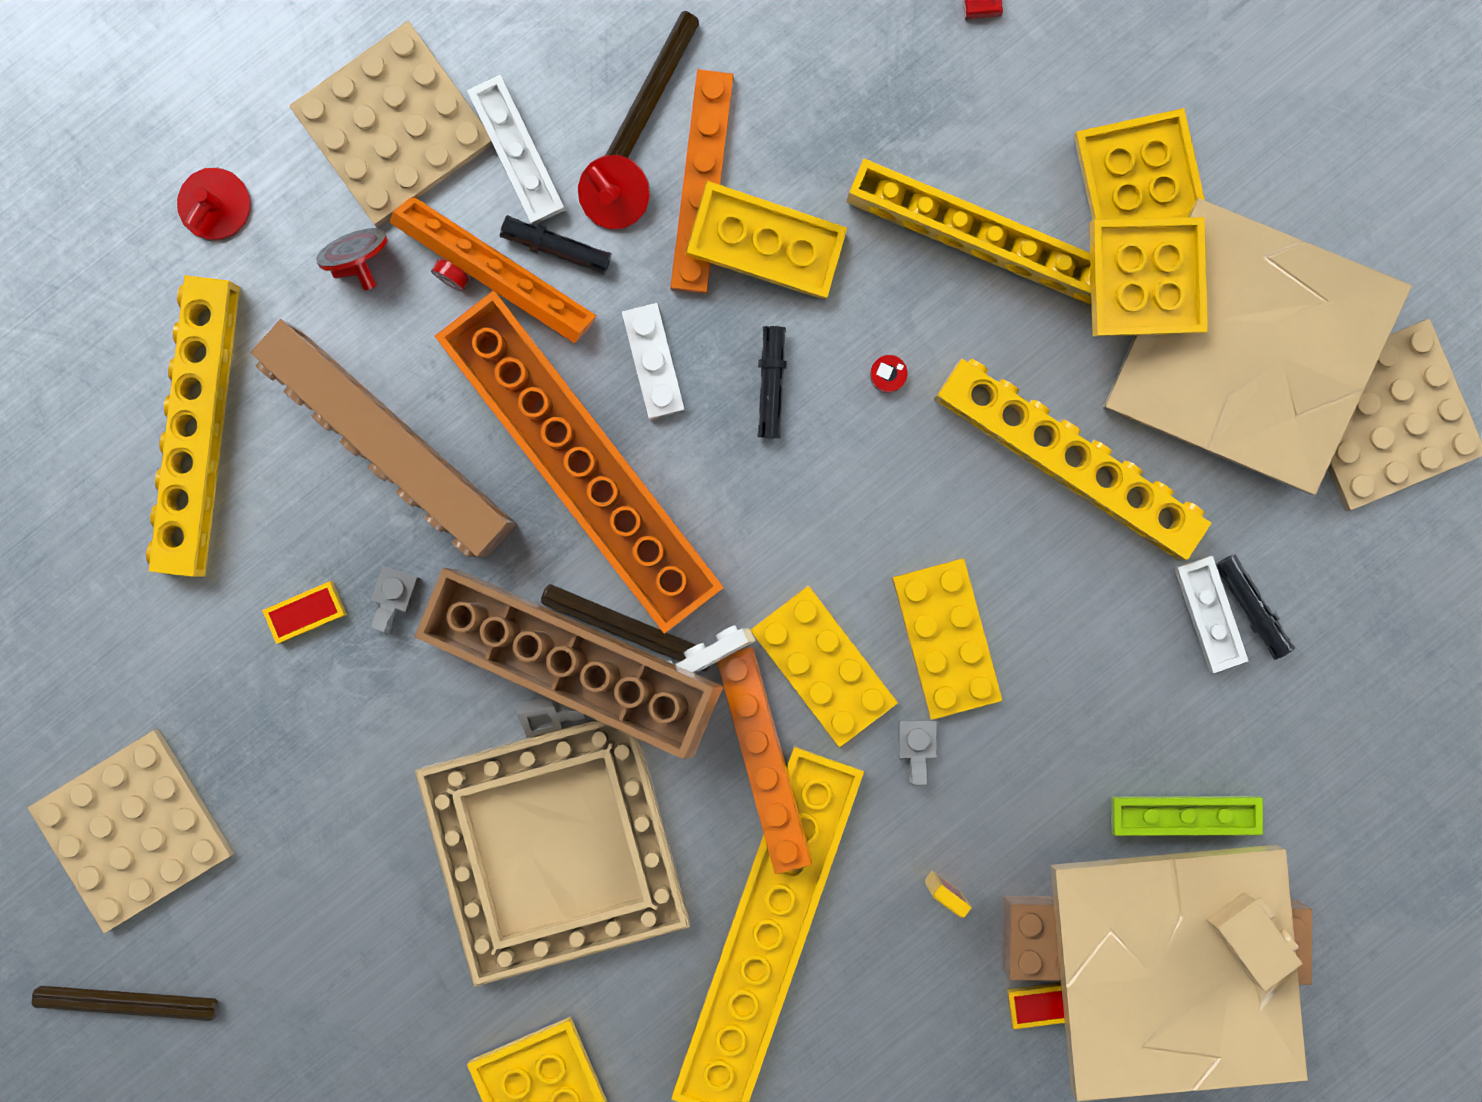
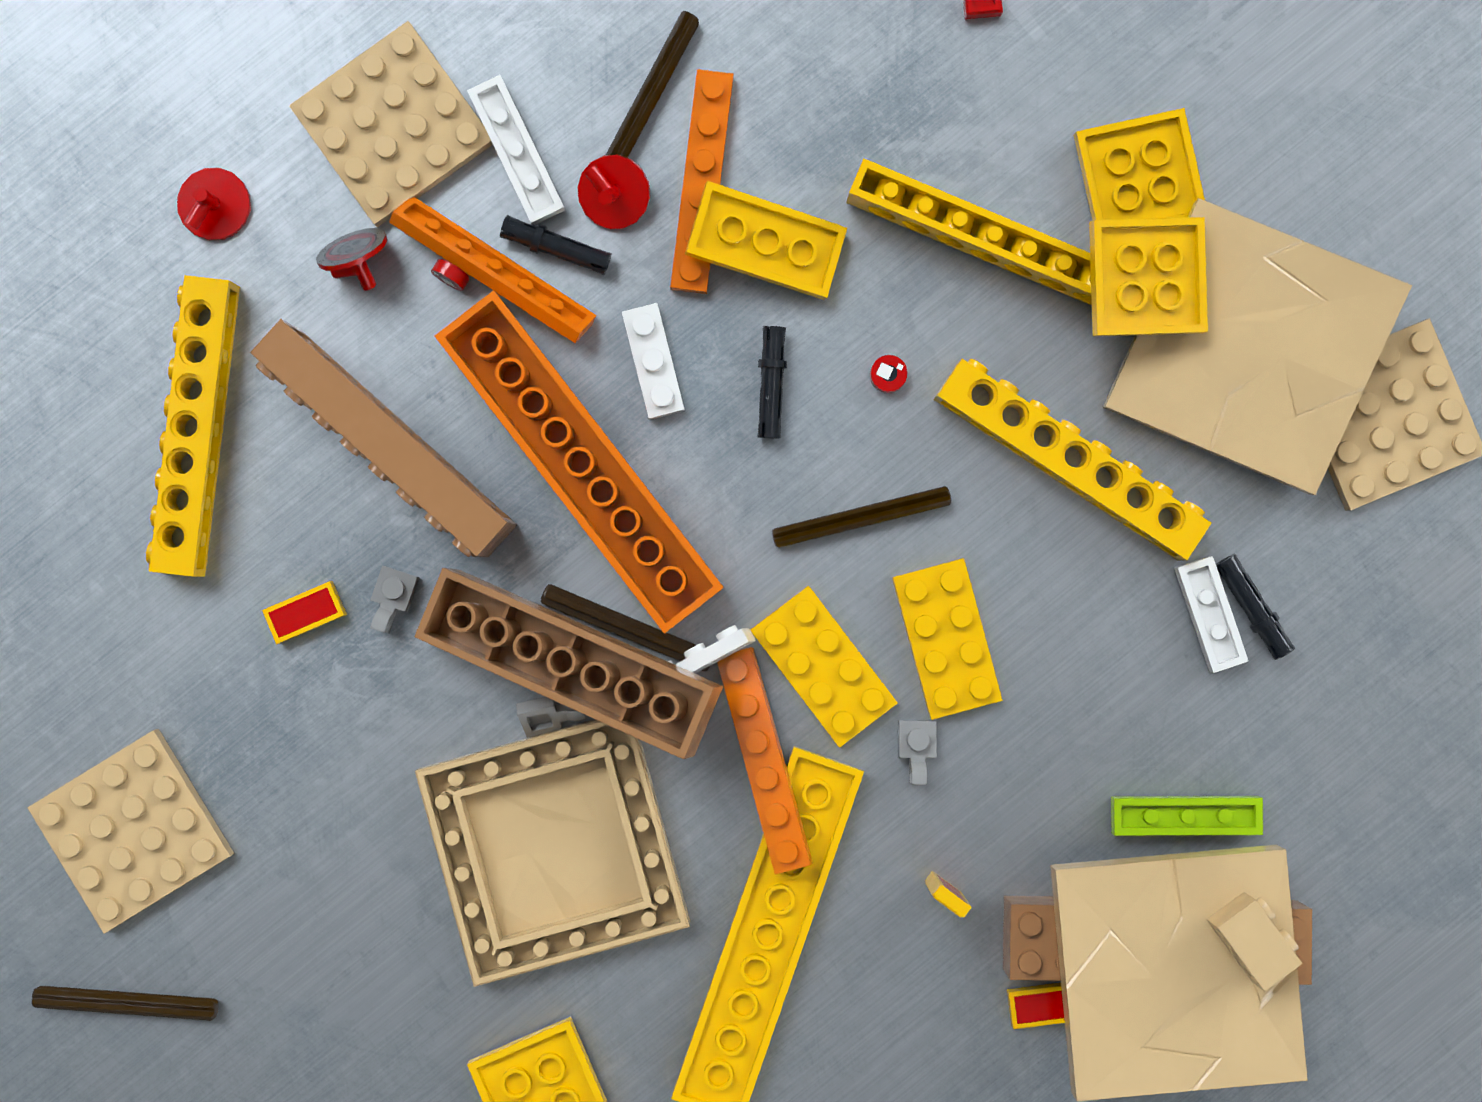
none -> dark brown axle [772,486,951,548]

